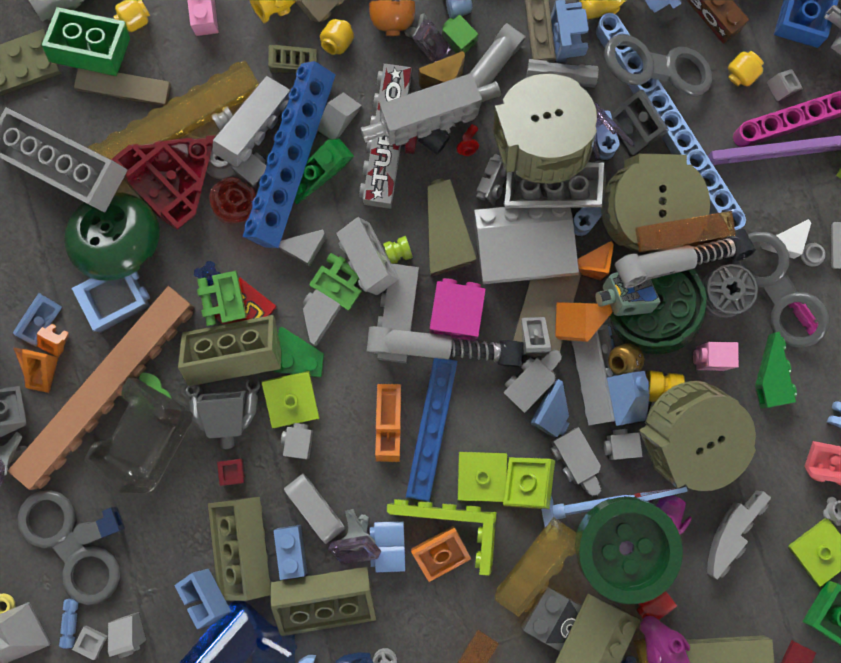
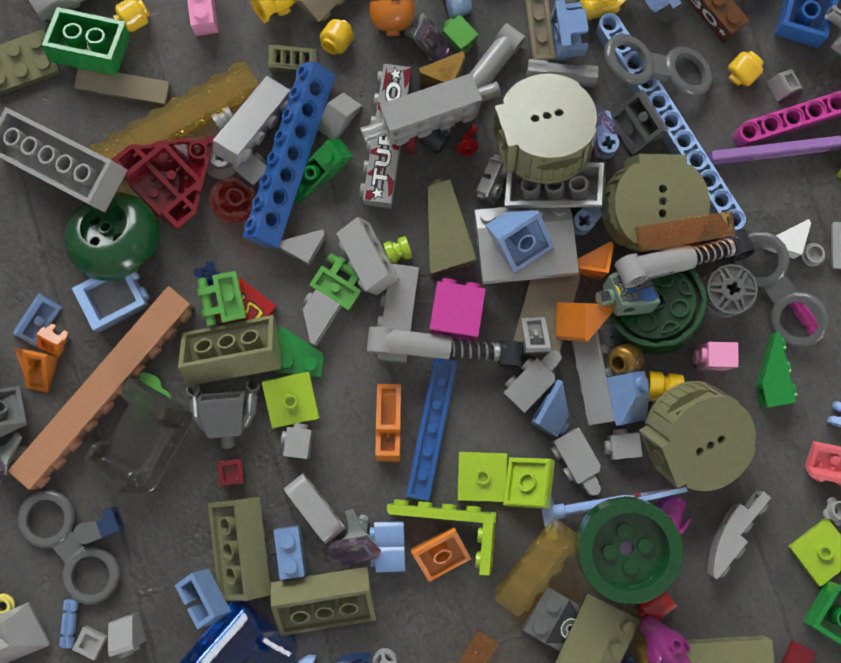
none -> medium blue slope [485,210,554,273]

